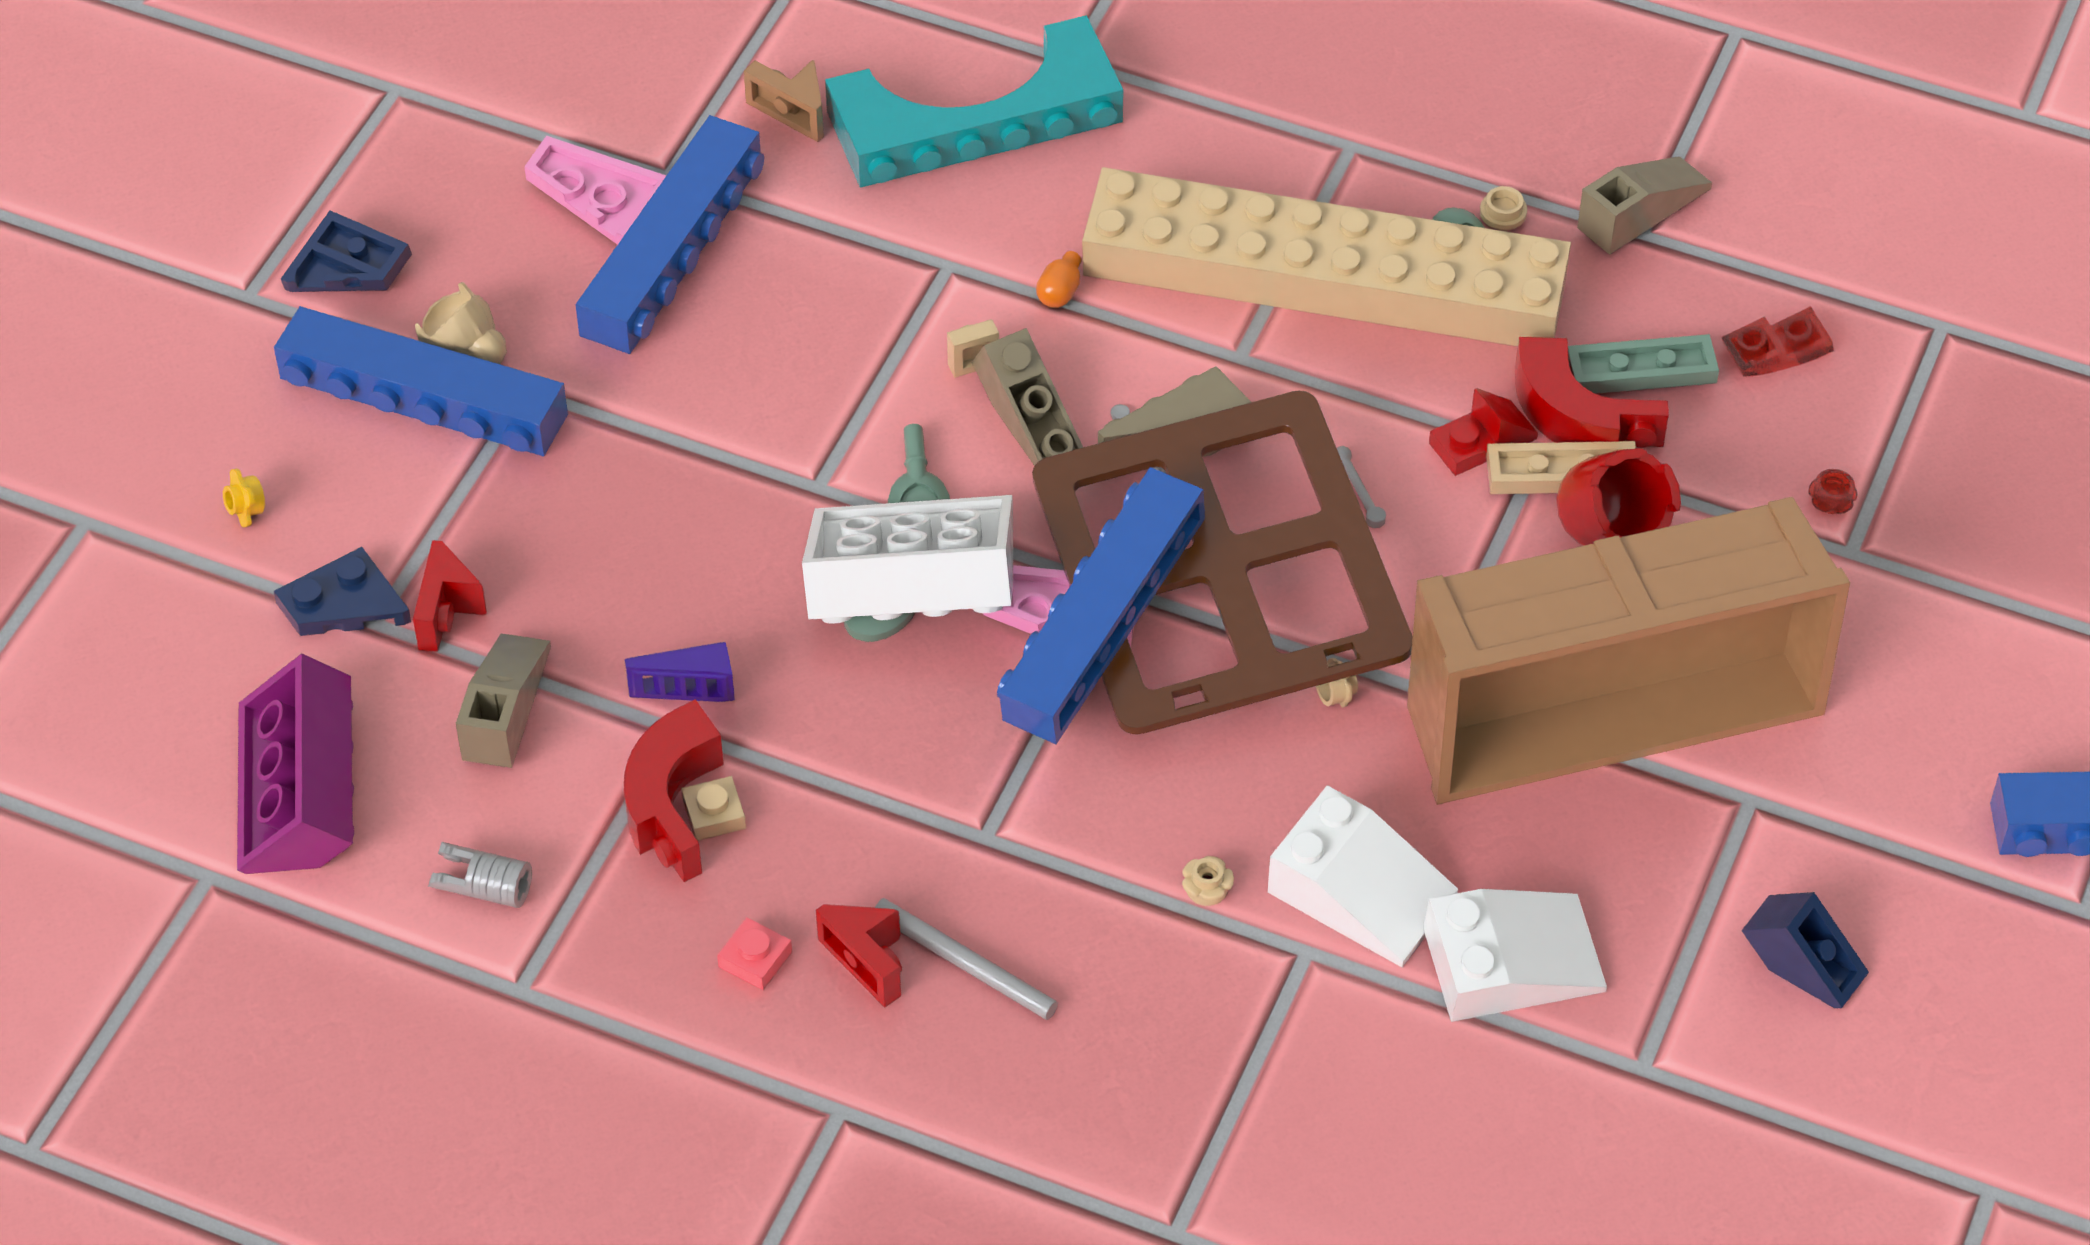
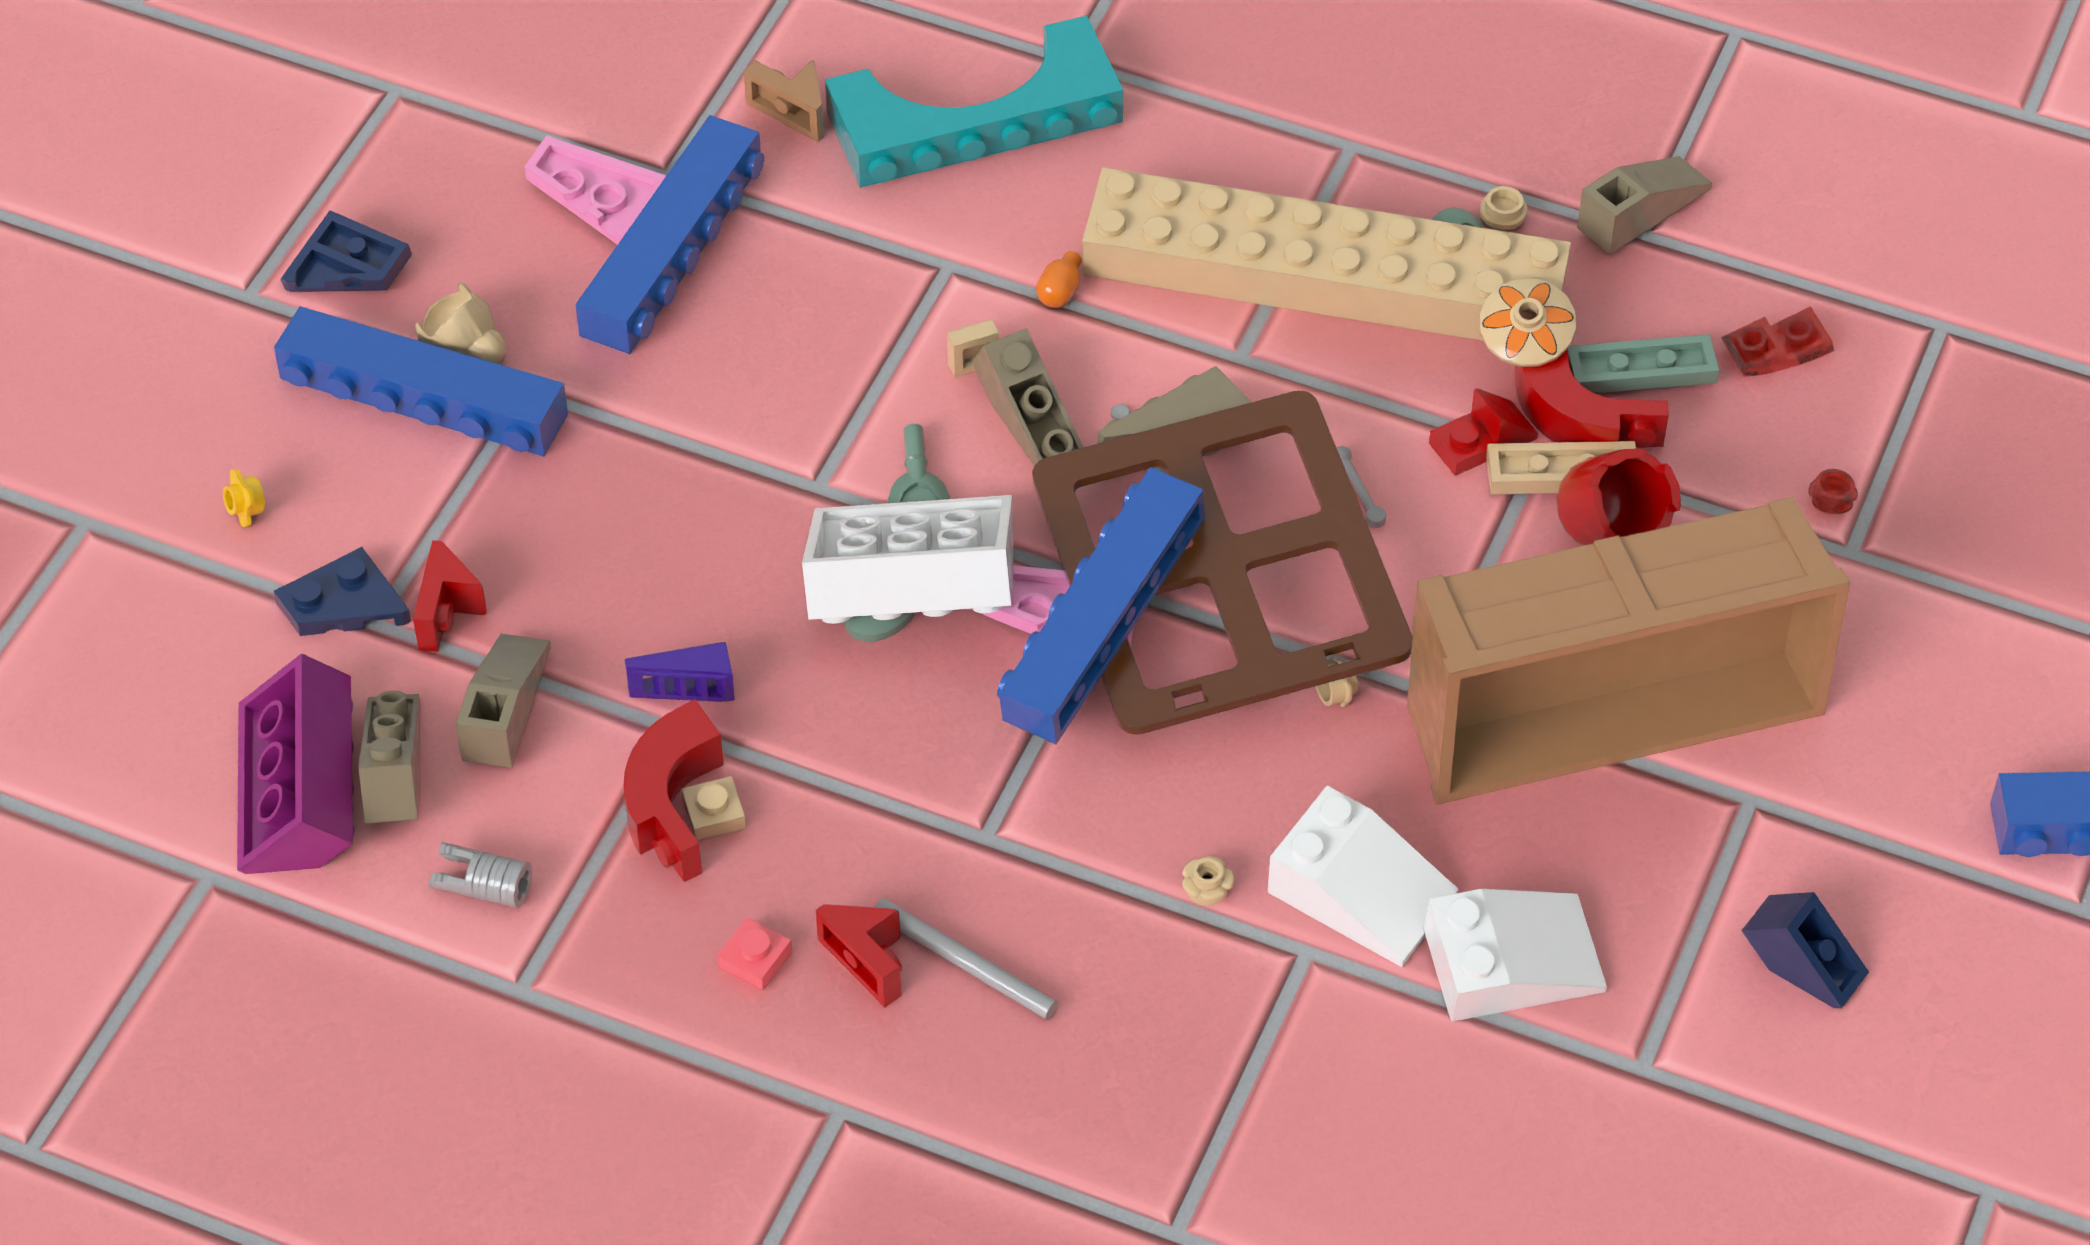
none -> dark tan slope [358,691,420,824]
none -> tan dish [1479,278,1576,367]

